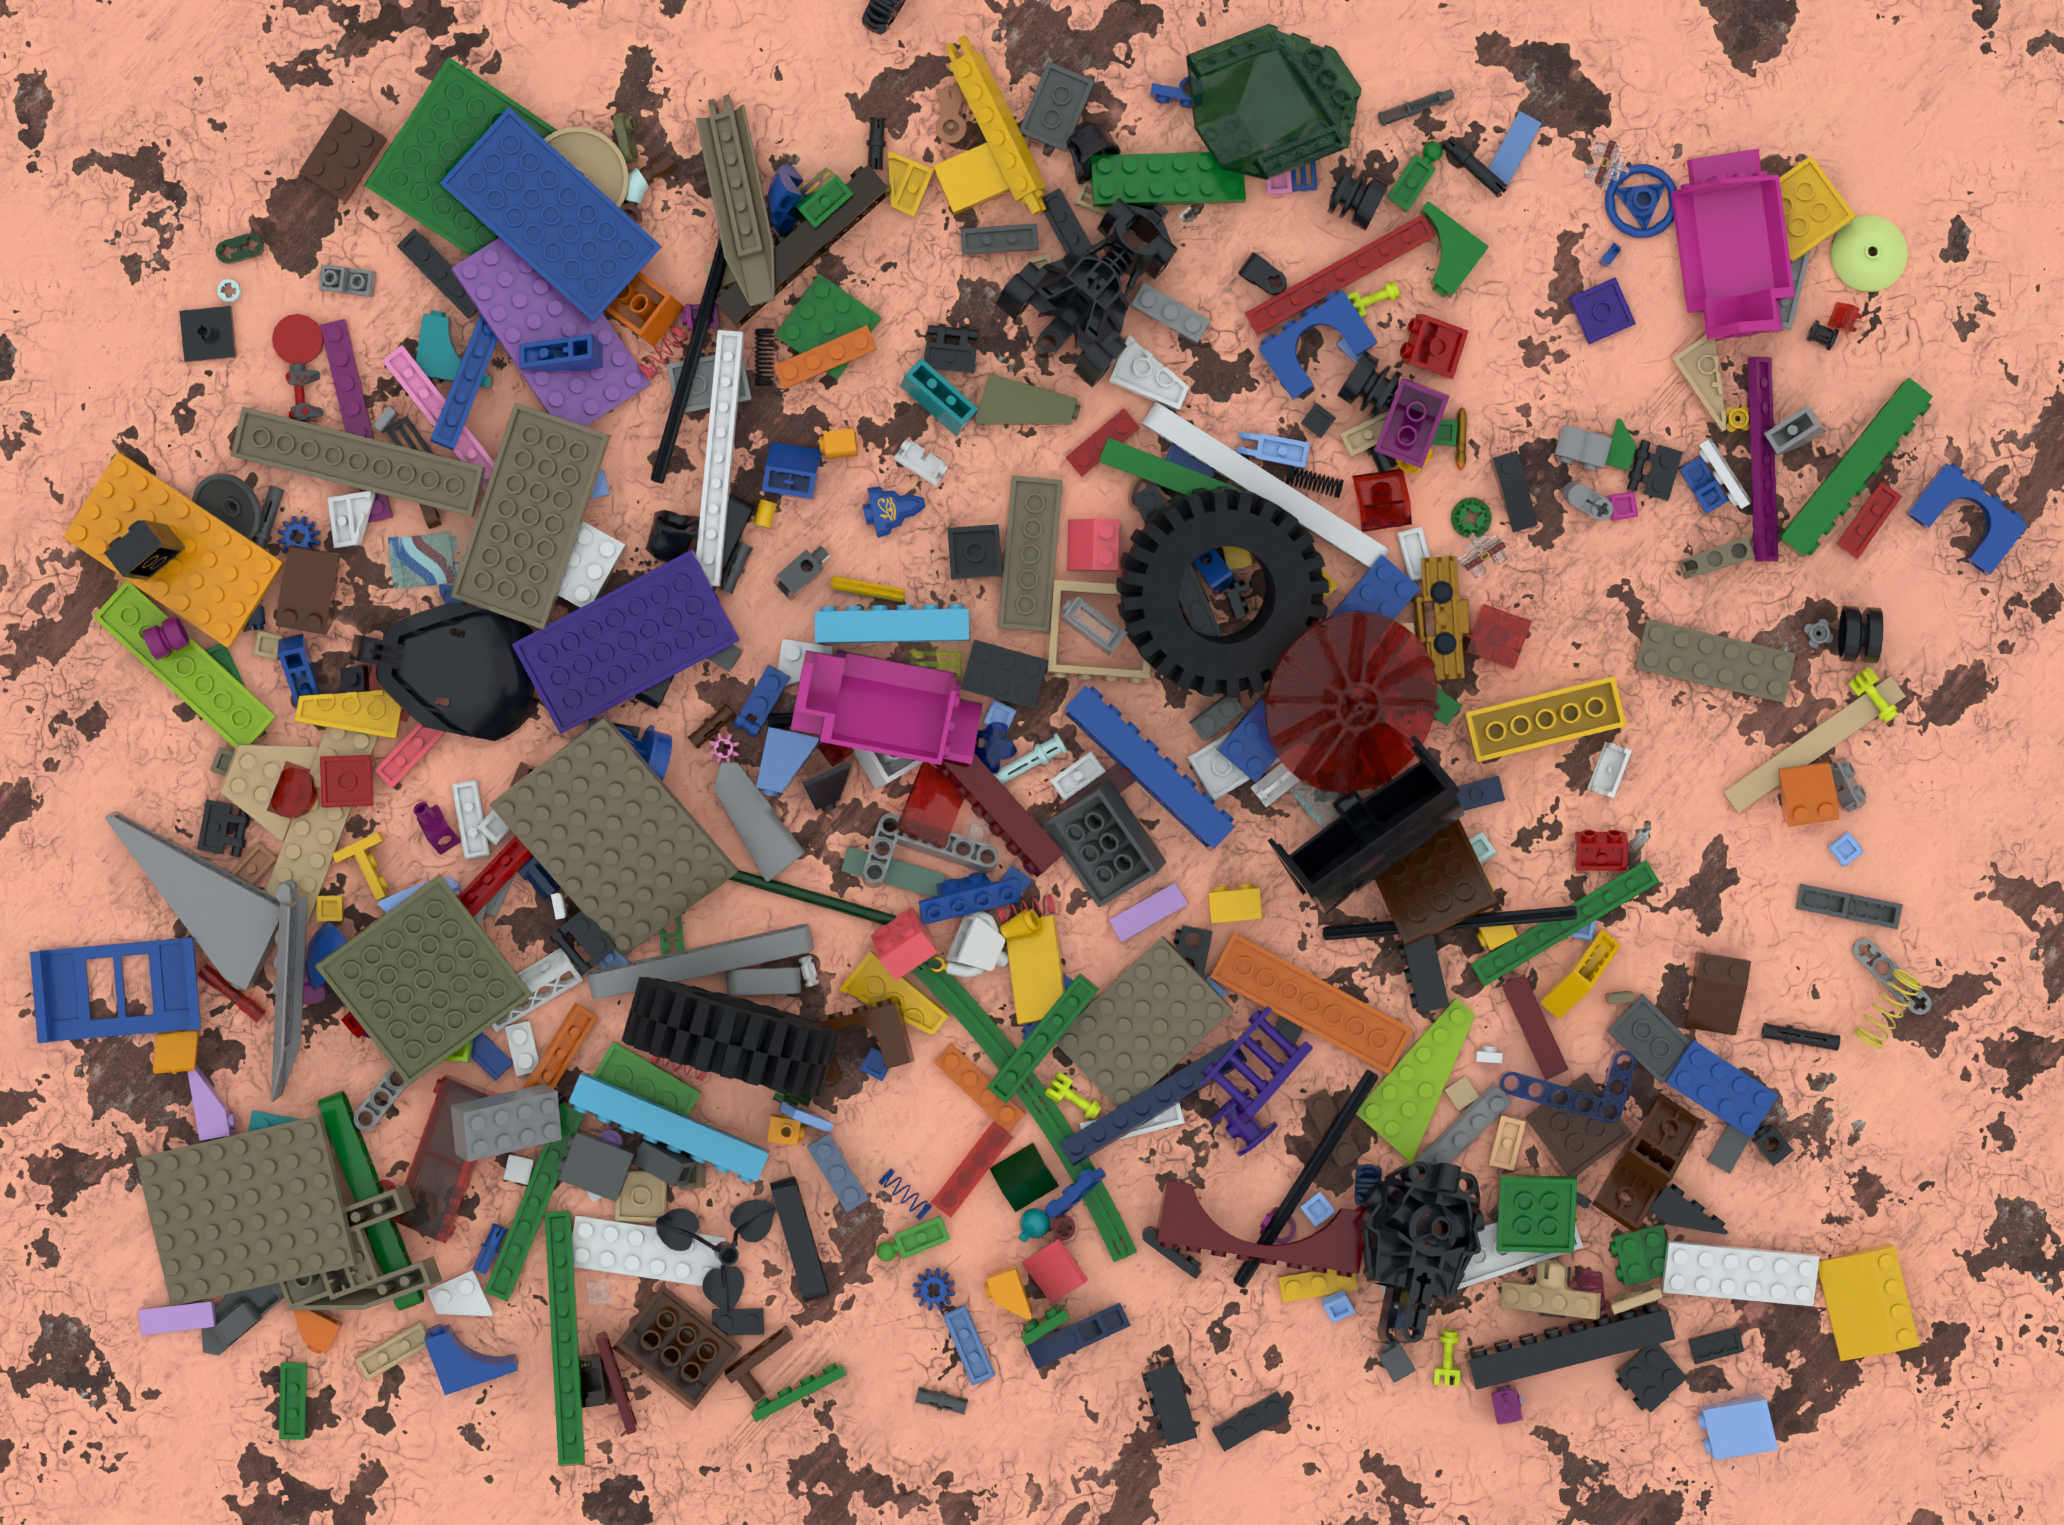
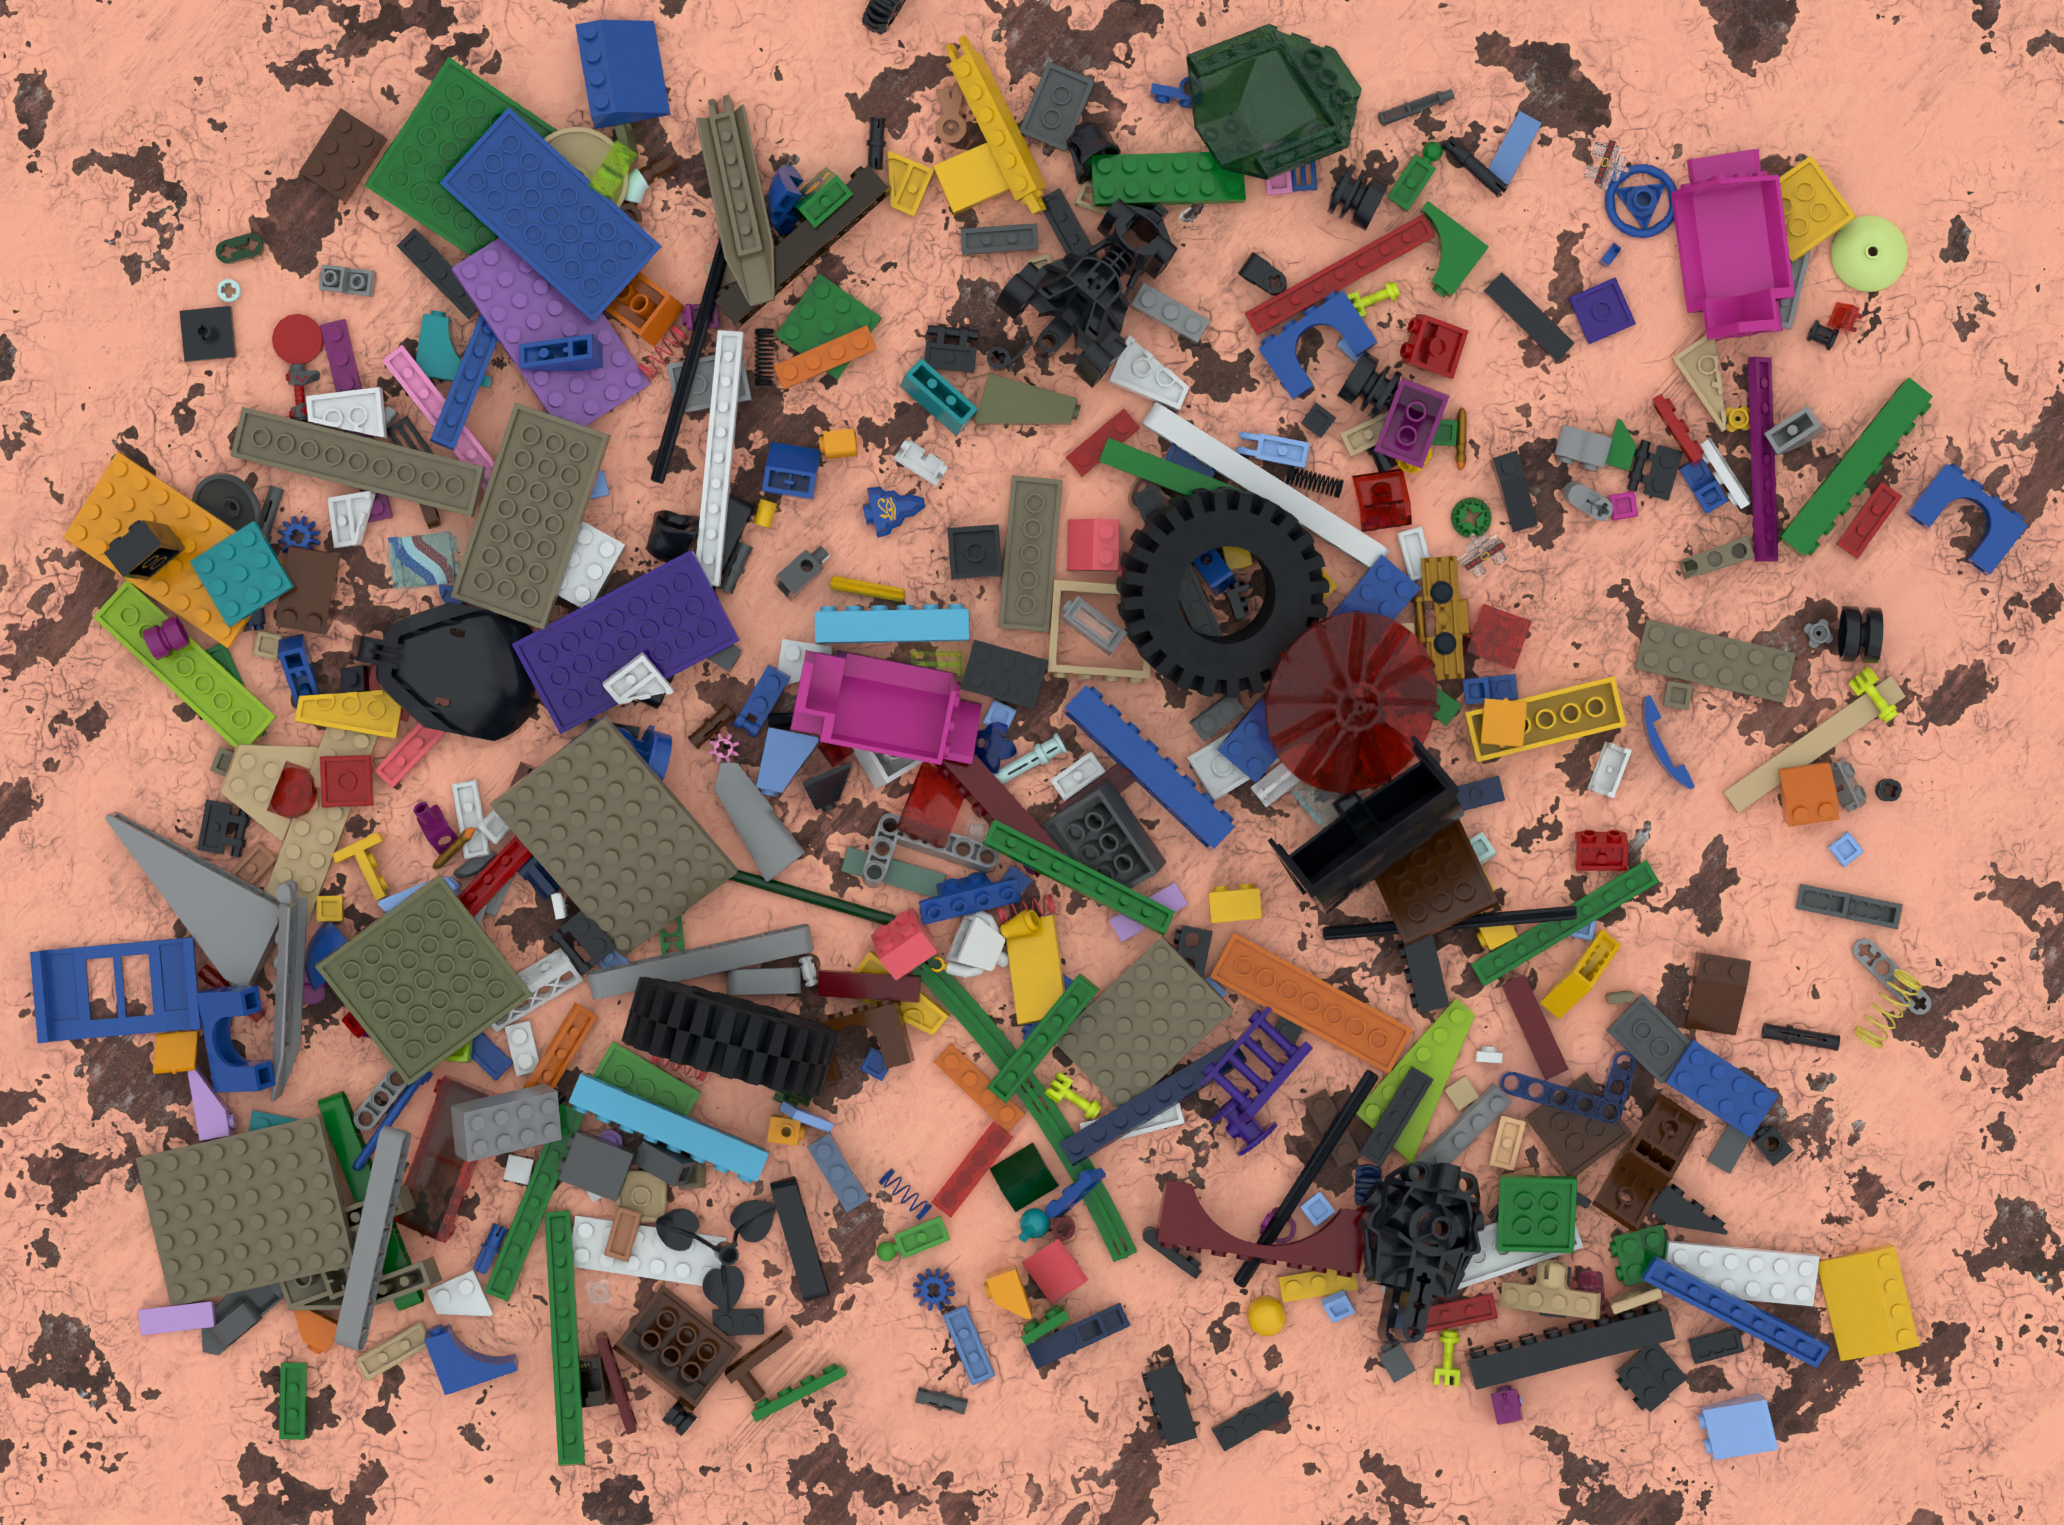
none -> teal plate [190,521,295,627]
none -> blue arch [196,985,276,1092]
none -> white wing [306,387,387,439]
none -> light grey beam [335,1125,411,1351]
none -> blue piece [353,1071,433,1171]
none -> pearl gold piece [433,827,476,870]
none -> dark grey bar [453,851,497,878]
none -> blue slope [575,20,671,129]
none -> clear neon green slope [588,140,638,200]
none -> white wing [603,652,674,704]
none -> nougat tile [604,1205,643,1262]
none -> black wheel [662,1401,697,1436]
none -> dark red tile [818,970,921,1003]
none -> green plate [982,819,1175,936]
none -> black panel [987,339,1033,371]
none -> yellow hair [1246,1295,1286,1337]
none -> black plate [1359,1066,1434,1167]
none -> red tile [1408,1292,1498,1335]
none -> blue slope [1463,674,1519,705]
none -> light orange piece [1480,698,1527,748]
none -> black tile [1484,272,1575,362]
none -> blue slope [1642,695,1695,789]
none -> blue plate [1642,1255,1830,1368]
none -> red plate [1652,394,1704,467]
none -> dark tan plate [1662,681,1693,710]
none -> black bush [1875,779,1902,802]

